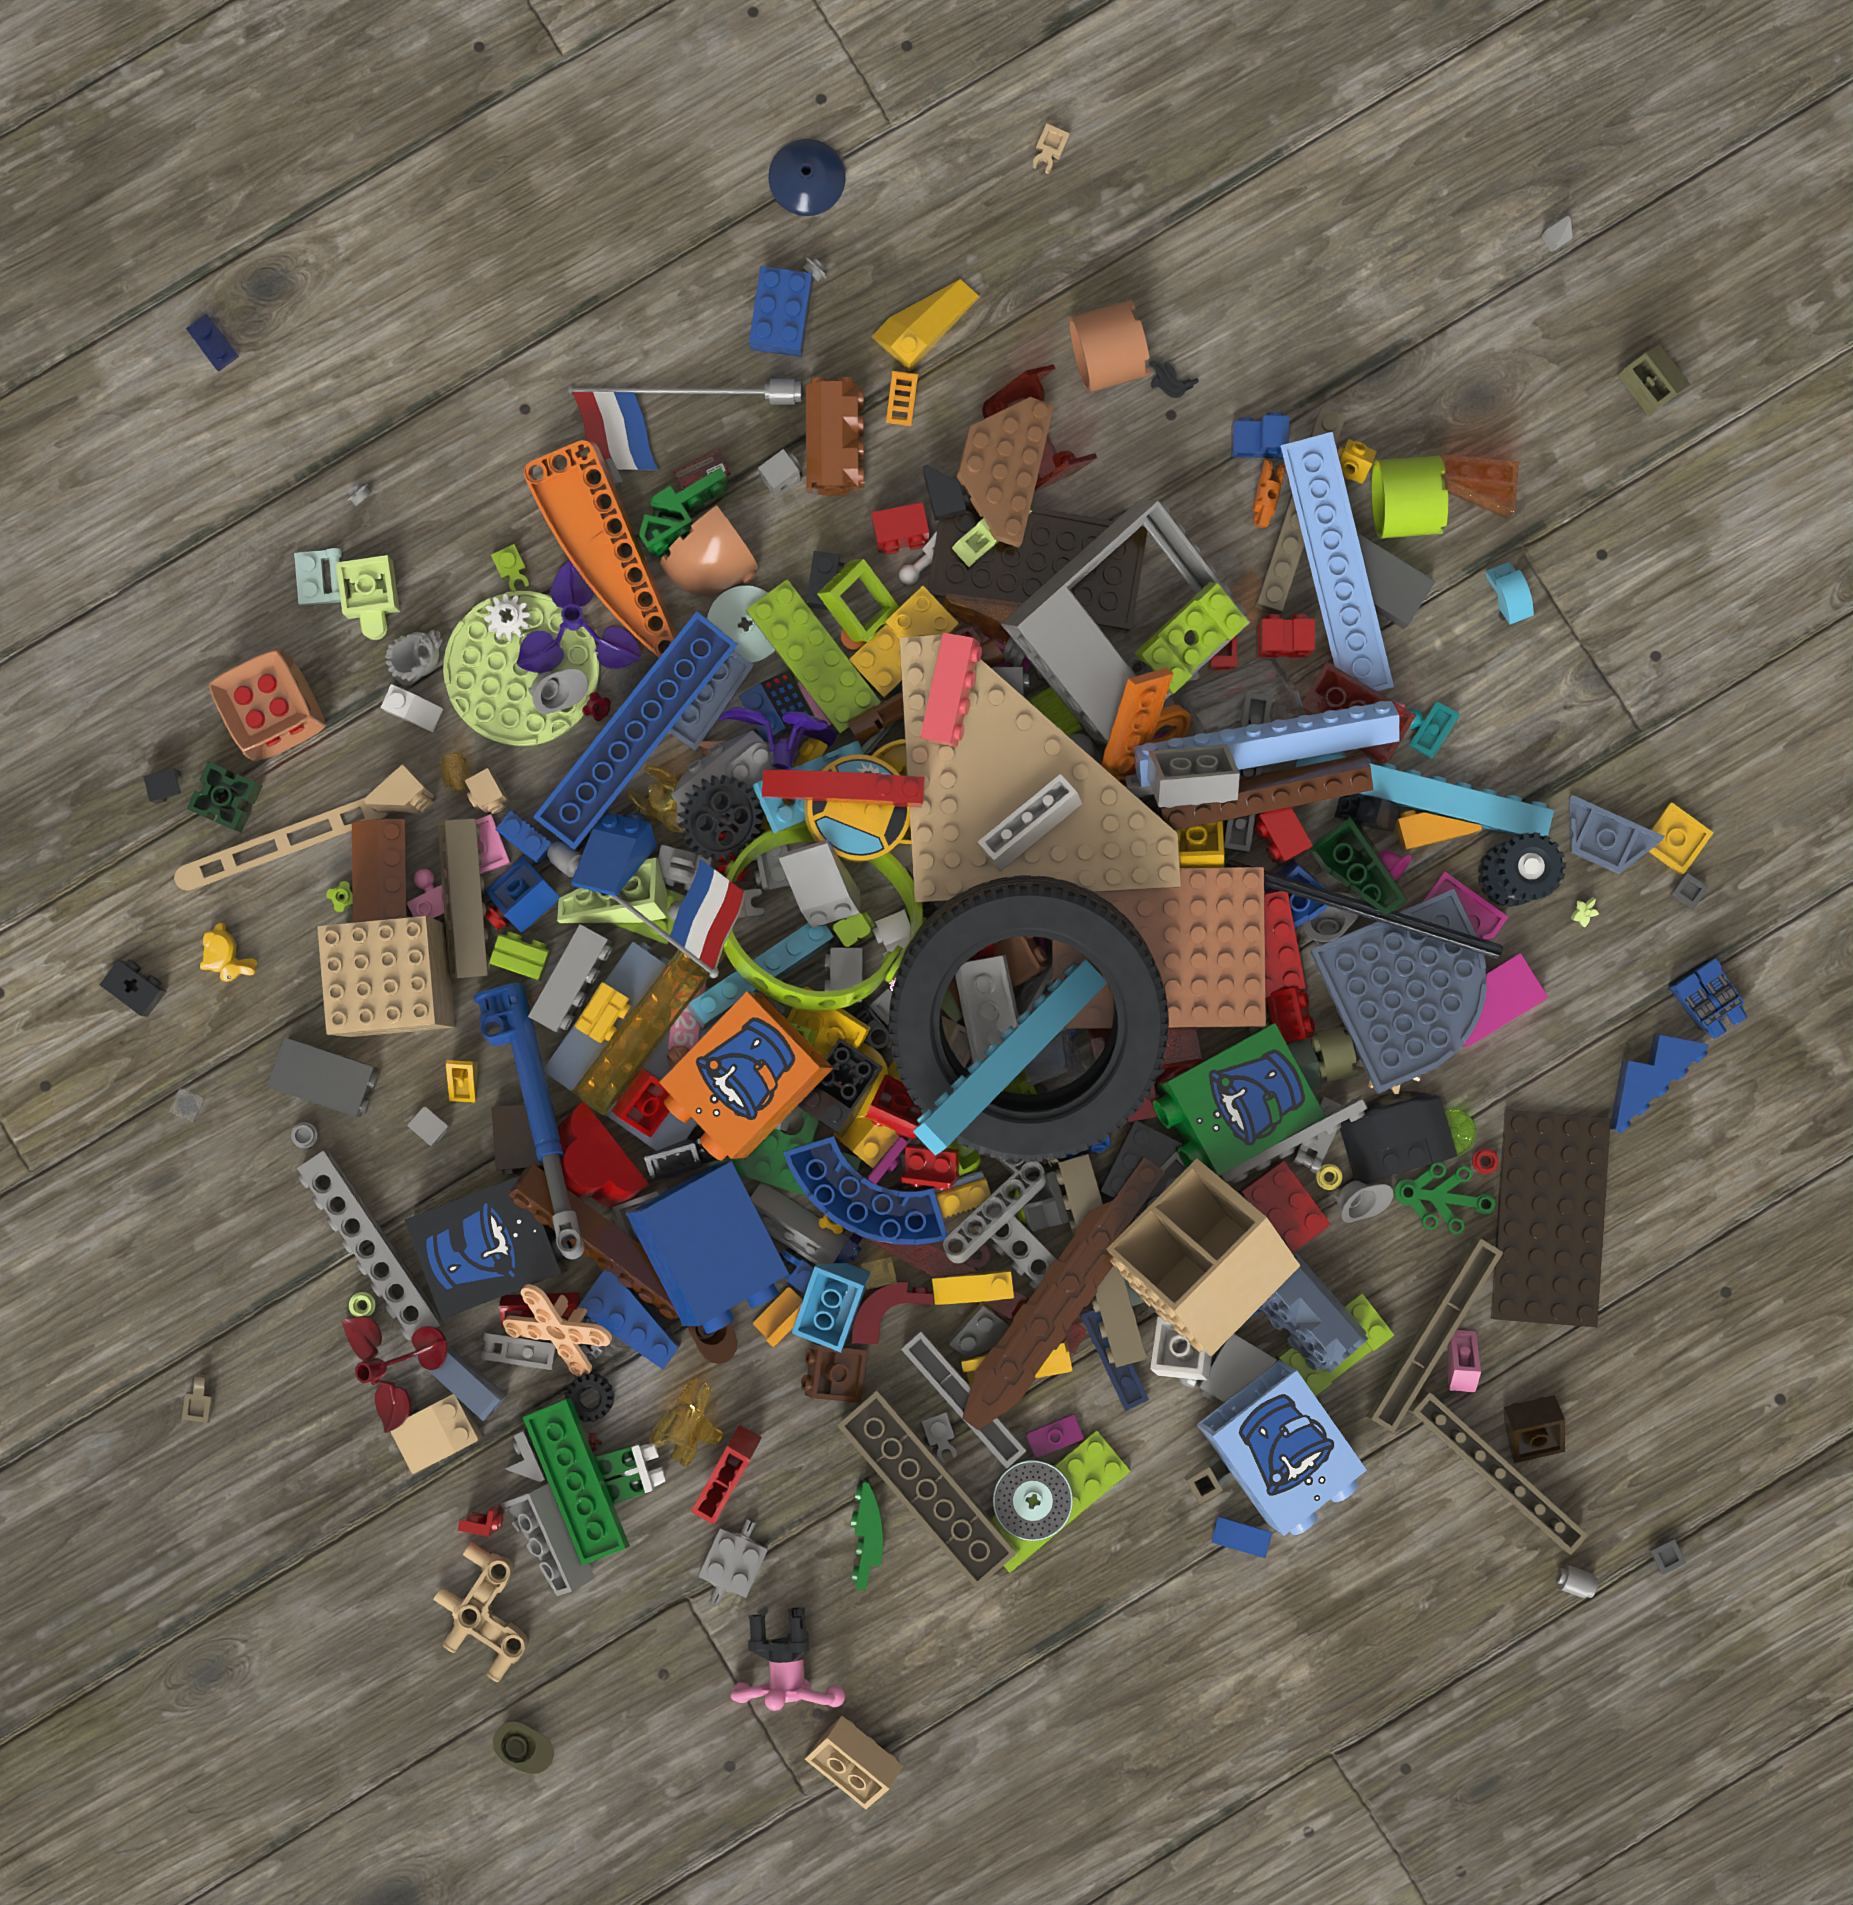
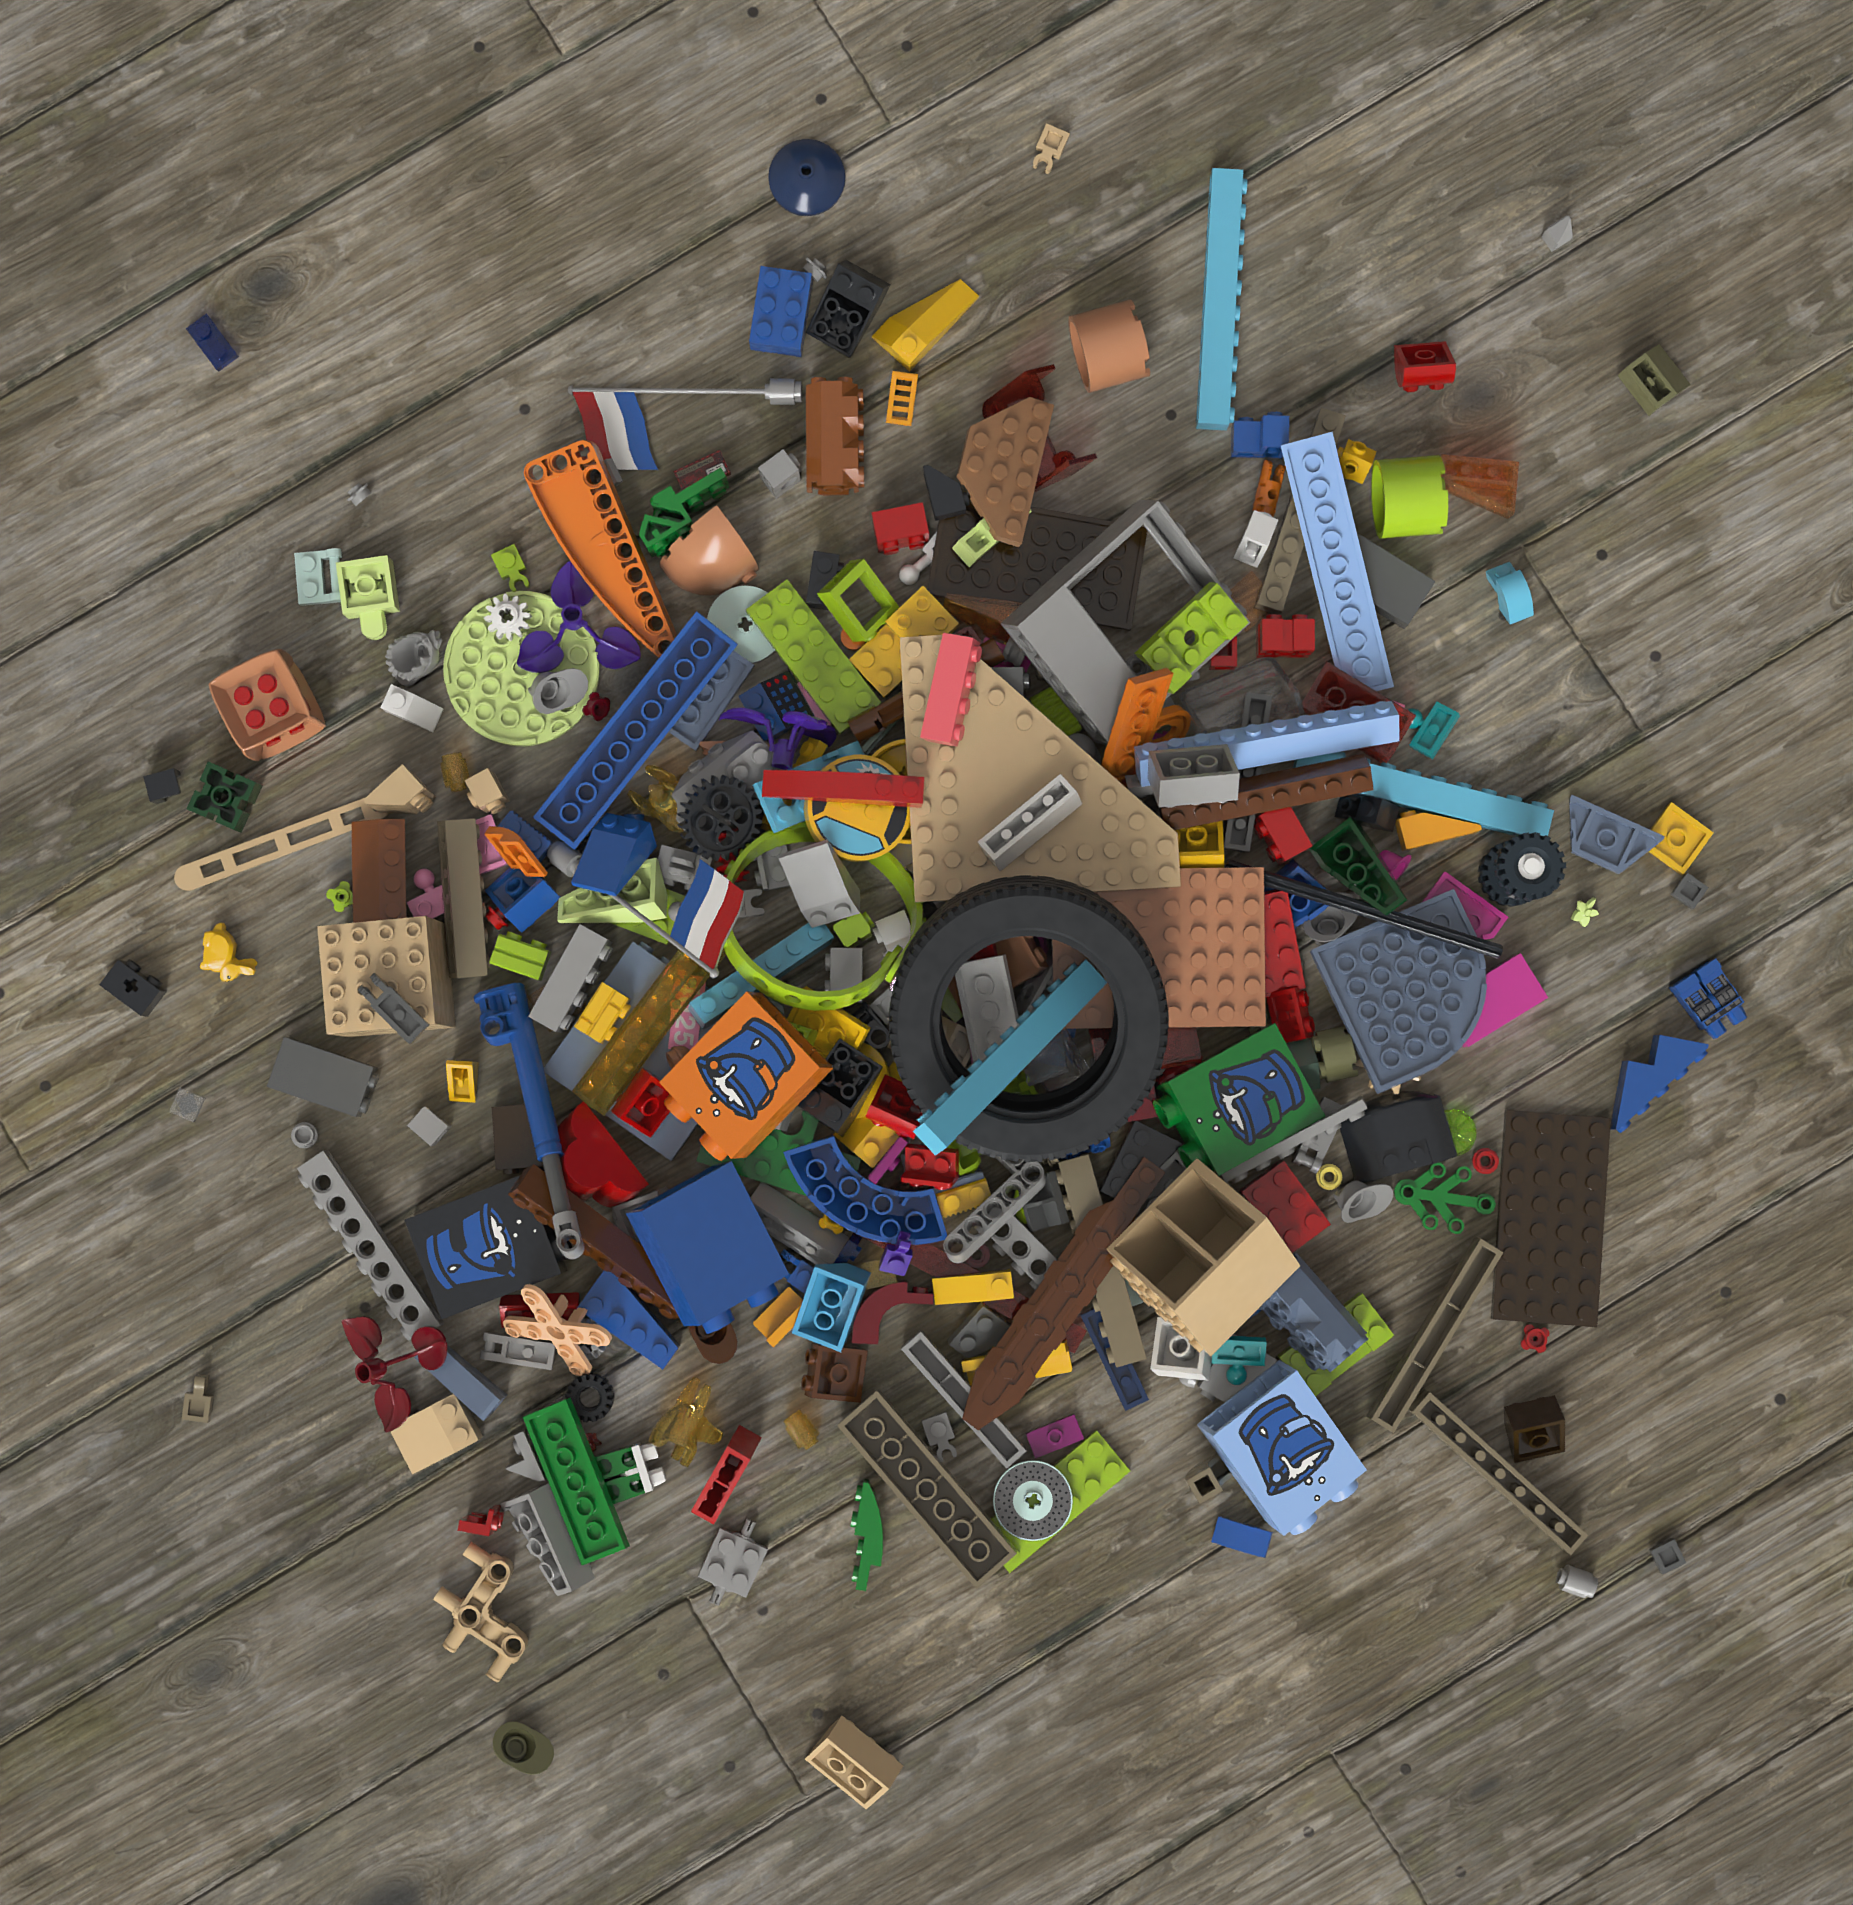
yellowish green plate [349,1292,376,1317] -> none
black slope [644,1133,728,1182] -> none
wheel [730,1607,846,1711] -> none
black piece [1149,361,1199,398] -> none
bright pink slope [1447,1330,1481,1392] -> none
none -> dark grey hinge [358,973,430,1044]
none -> orange slope [484,826,548,877]
none -> clear yellow brick [783,1409,820,1450]
none -> black slope [805,260,891,358]
none -> dark purple plate [879,1231,913,1276]
none -> medium azure brick [1196,168,1247,431]
none -> teal plate [1211,1336,1267,1385]
none -> white slope [1234,510,1278,568]
none -> red brick [1394,341,1456,392]
none -> red plate [1520,1324,1549,1353]

